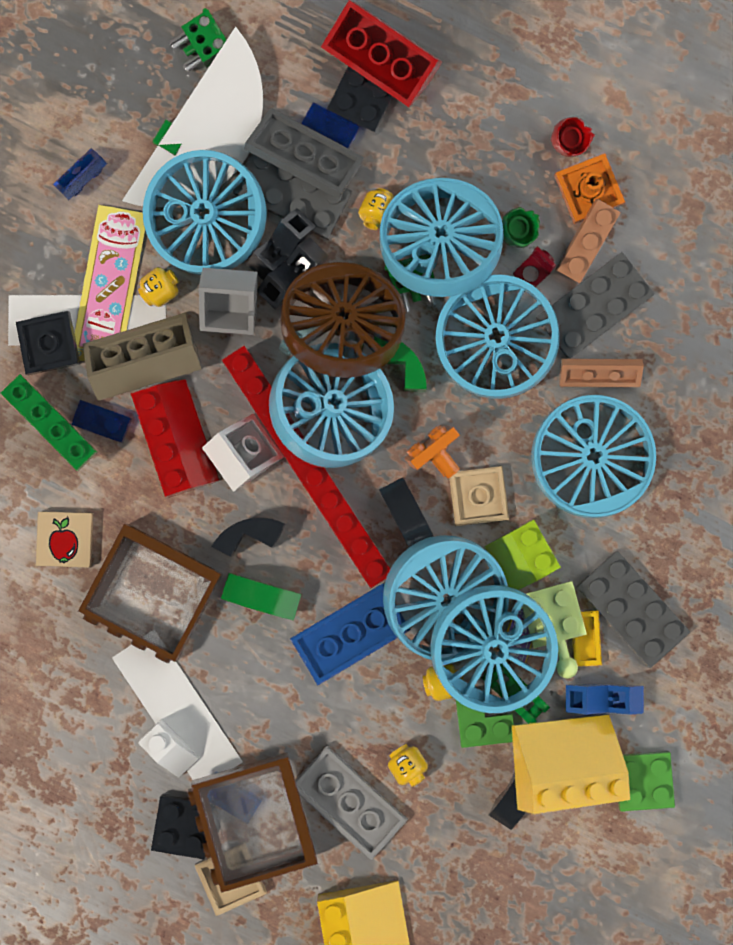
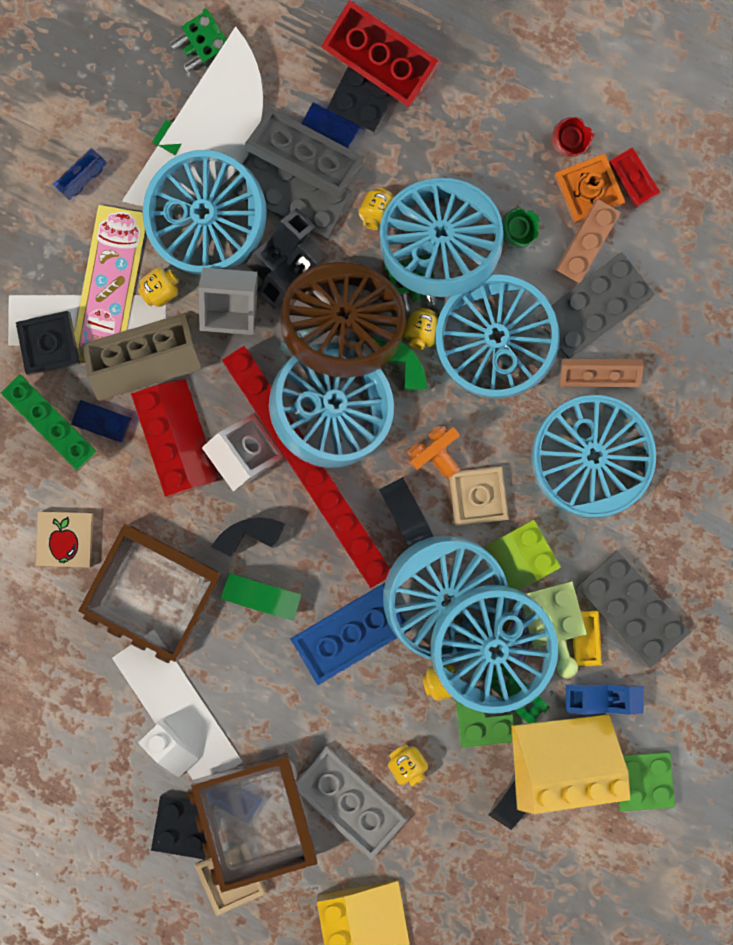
dark red bracket [513,246,556,287] -> none
none -> yellow head [403,308,438,350]
none -> red plate [609,147,661,208]

